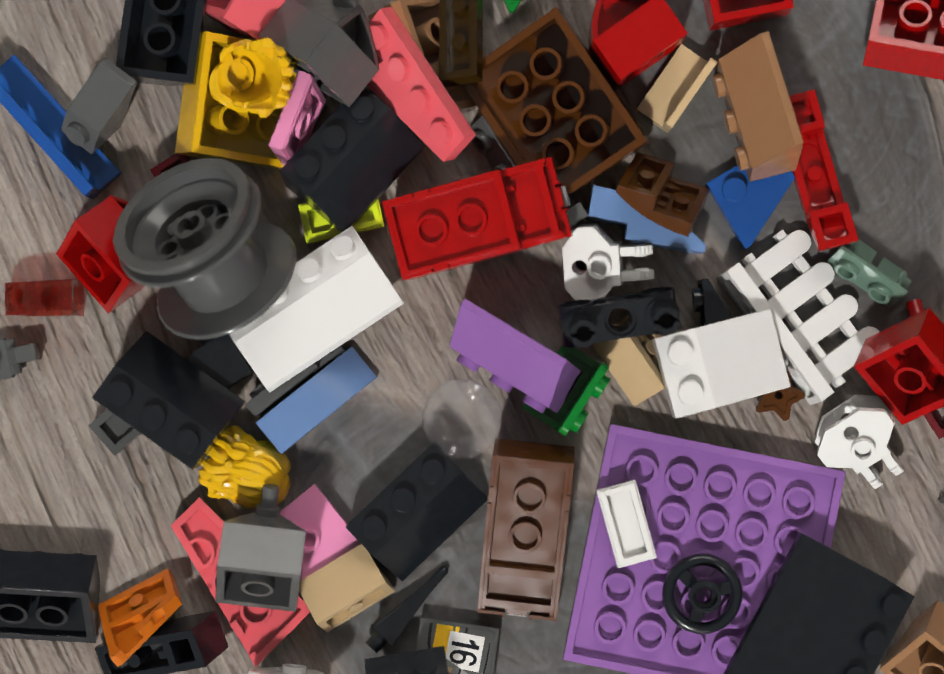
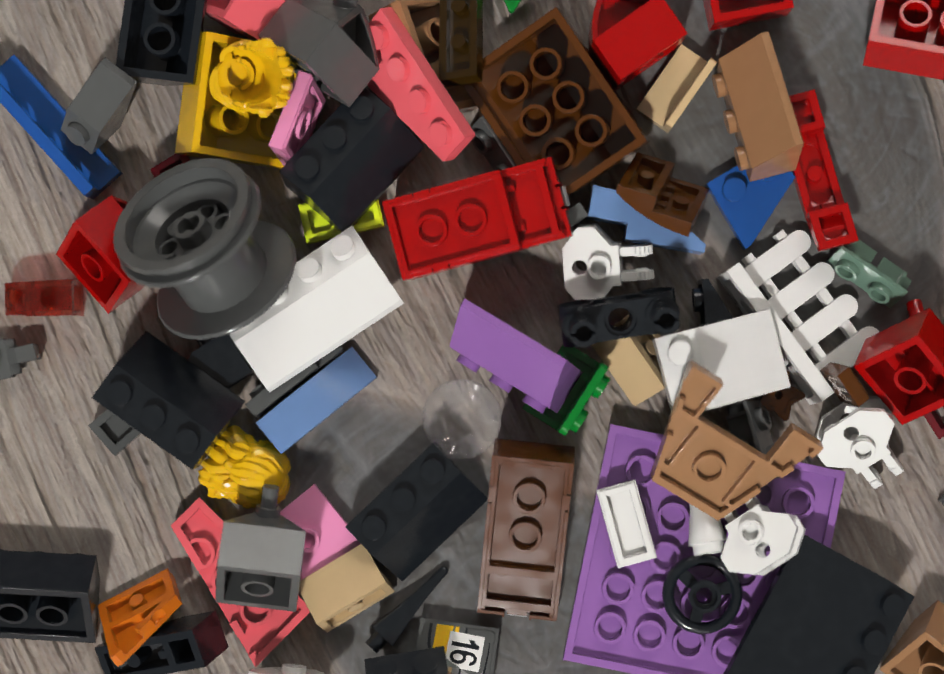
none -> medium nougat wing [651,360,823,521]
none -> white cone [688,503,727,556]
none -> white hinge [721,496,806,576]
none -> dark grey hinge [726,400,780,478]
none -> reddish brown tile [820,362,870,407]

